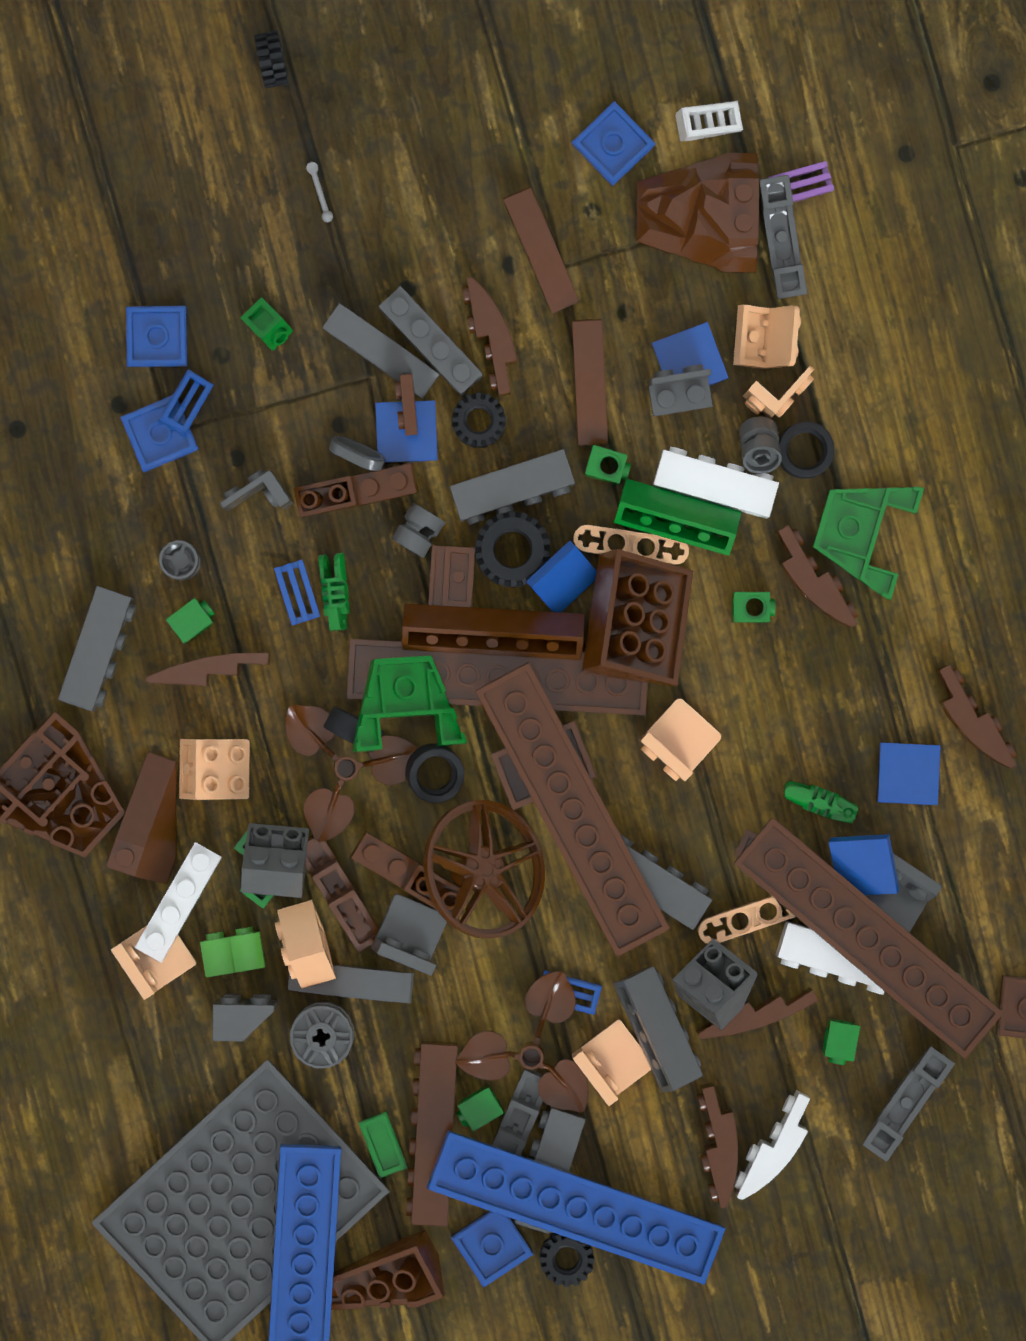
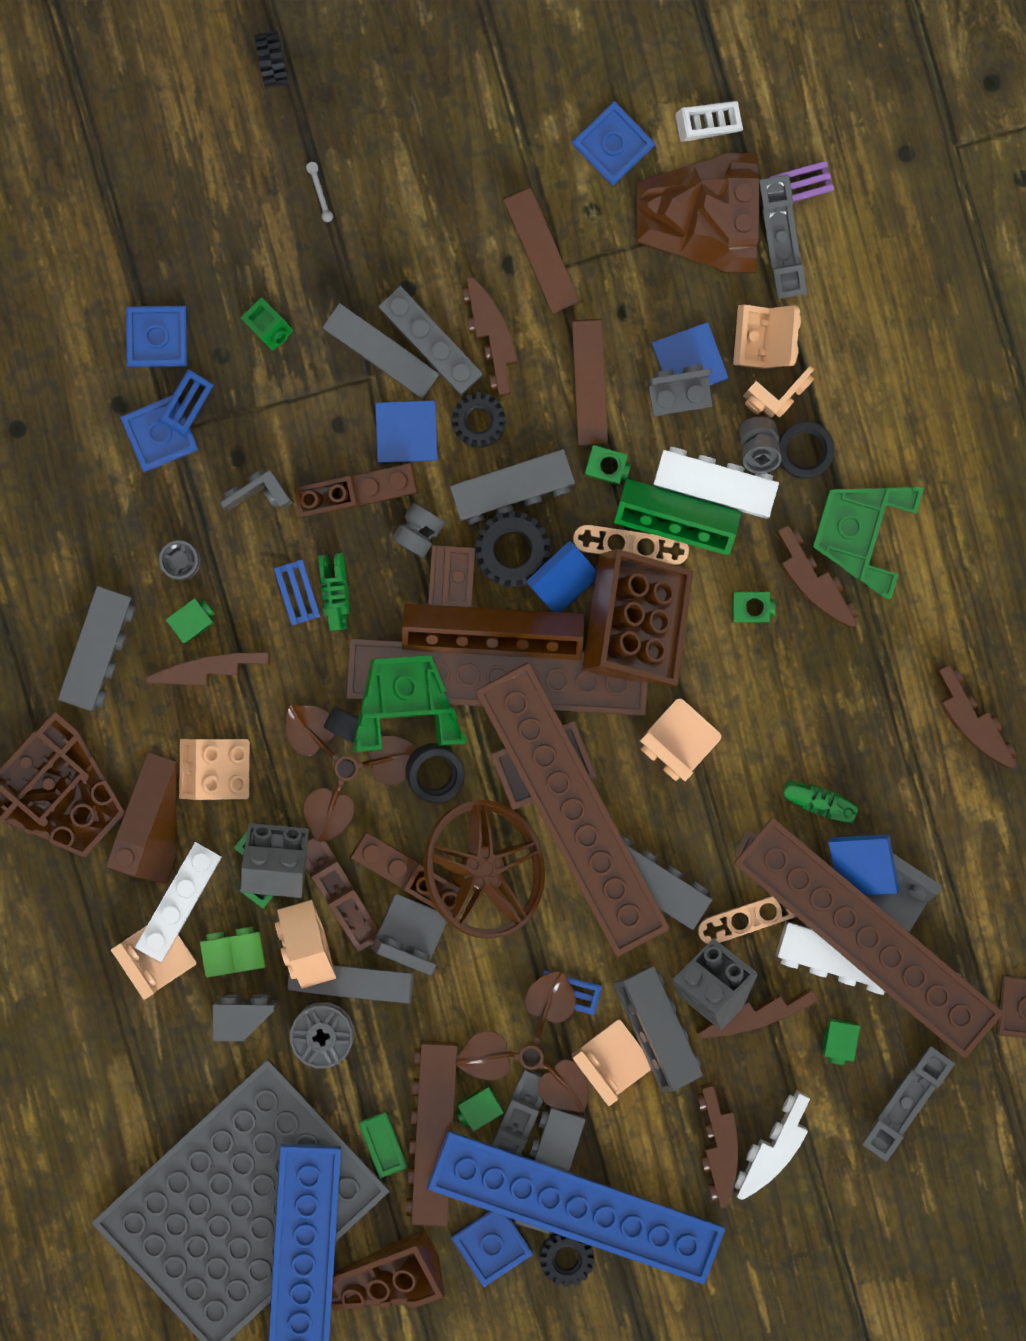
dark grey tile [329,436,385,471] -> none
reddish brown plate [395,373,418,436] -> none
blue tile [877,742,941,805] -> none

